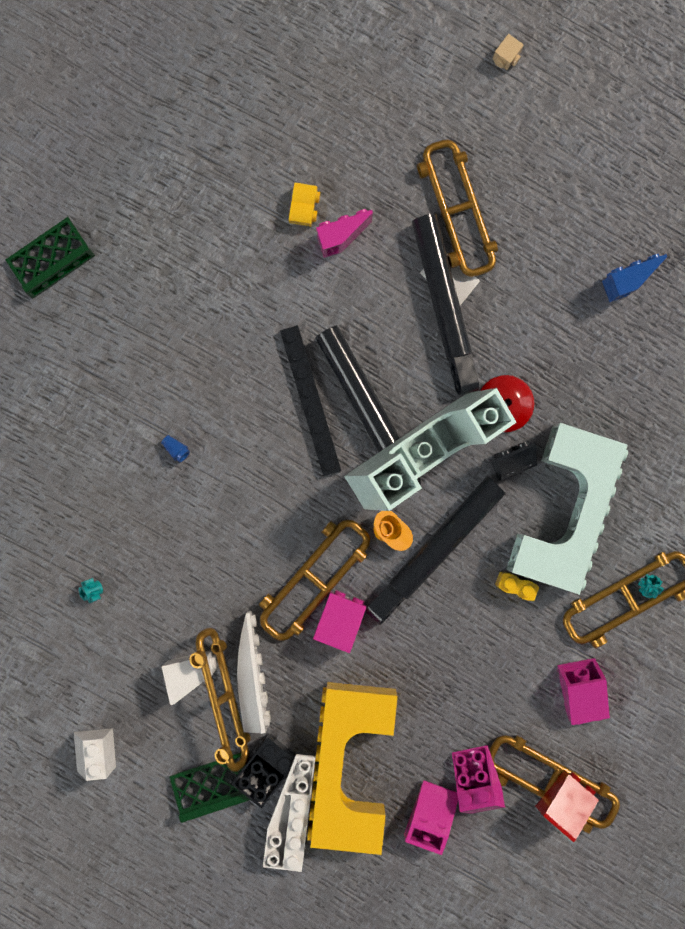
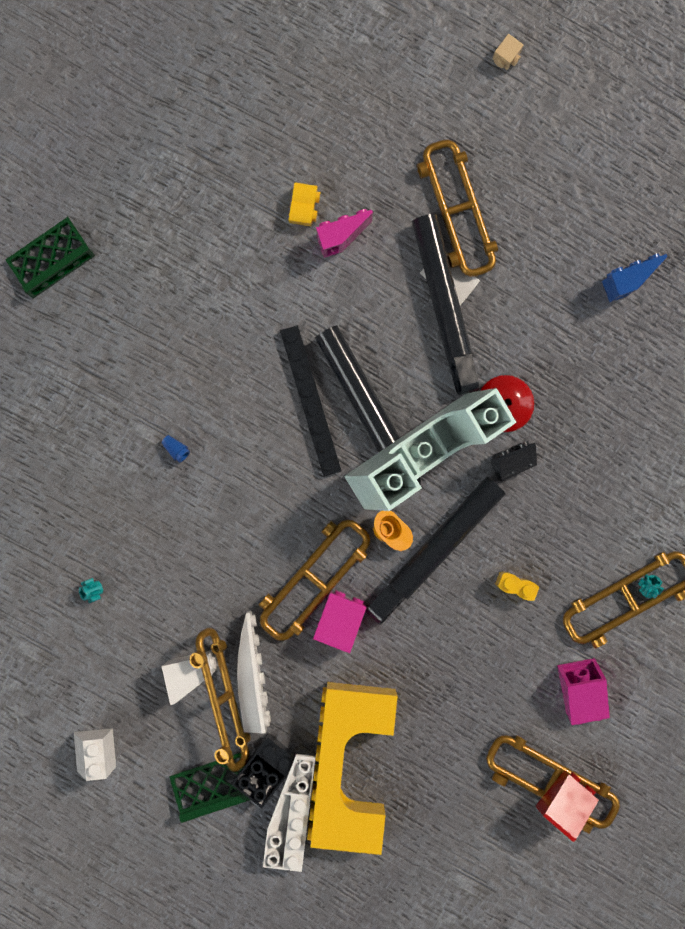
dark pink slope [404,780,458,855] -> none
dark pink slope [452,745,505,814] -> none
light aqua arch [506,423,628,595] -> none

